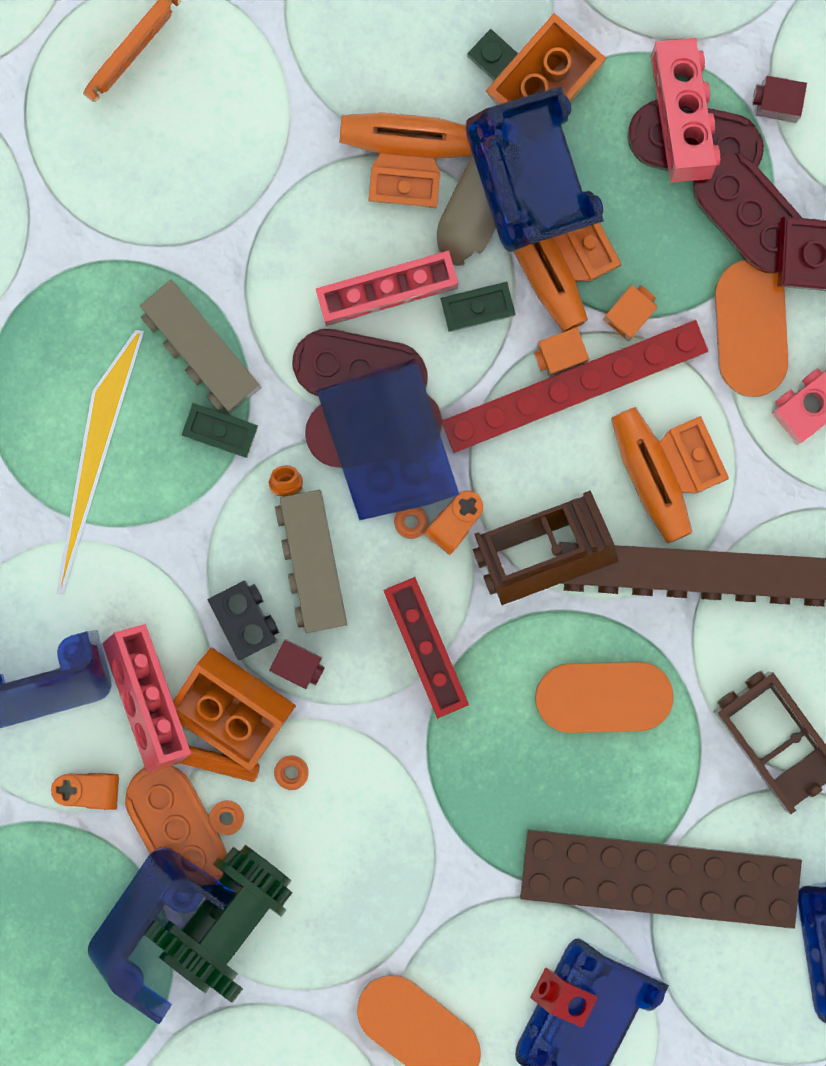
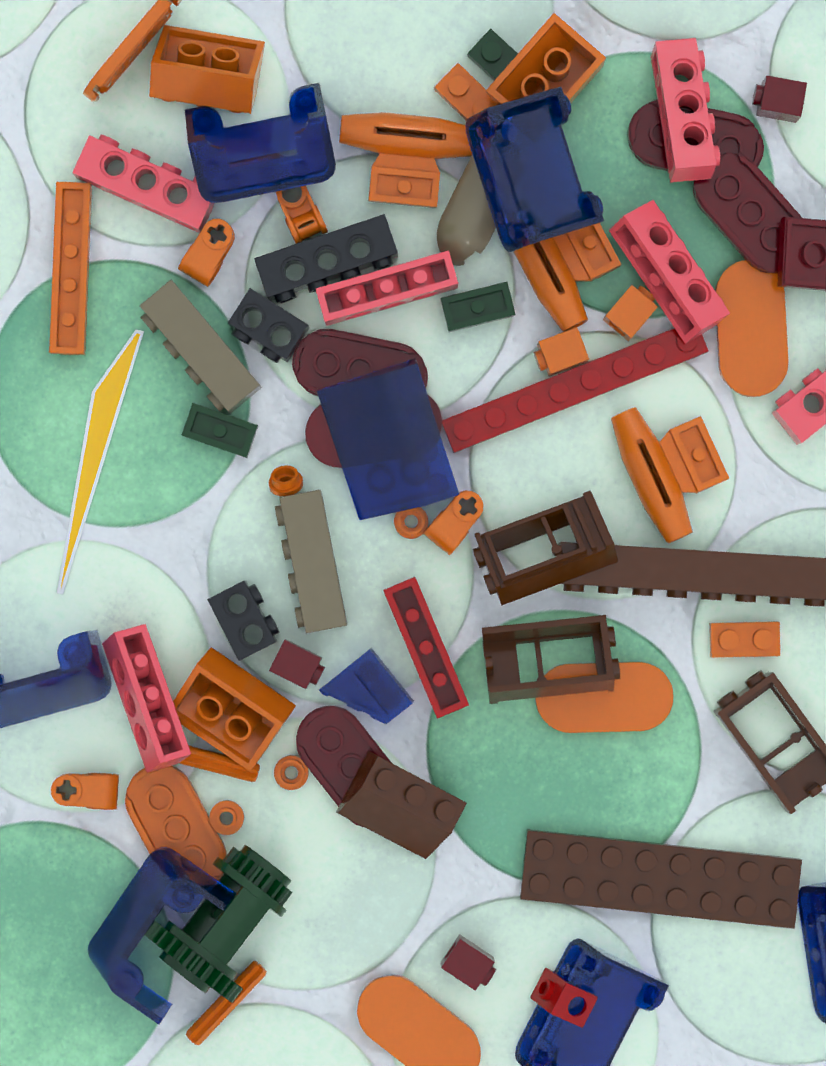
none -> orange plate [49,182,92,355]
none -> coral brick [72,134,218,233]
none -> orange slope [149,25,265,114]
none -> orange piece [178,219,235,287]
none -> clear blue windscreen [185,83,336,203]
none -> orange axle [186,961,267,1046]
none -> black brick [228,288,310,363]
none -> black brick [254,214,398,304]
none -> orange piece [276,177,328,244]
none -> dark red tile [296,706,392,827]
none -> clear blue wing [319,648,414,724]
none -> reddish brown slope [336,751,467,859]
none -> orange plate [434,63,505,137]
none -> dark red brick [441,934,496,991]
none -> reddish brown door [482,615,620,704]
none -> coral brick [609,200,730,344]
none -> orange plate [709,622,780,658]

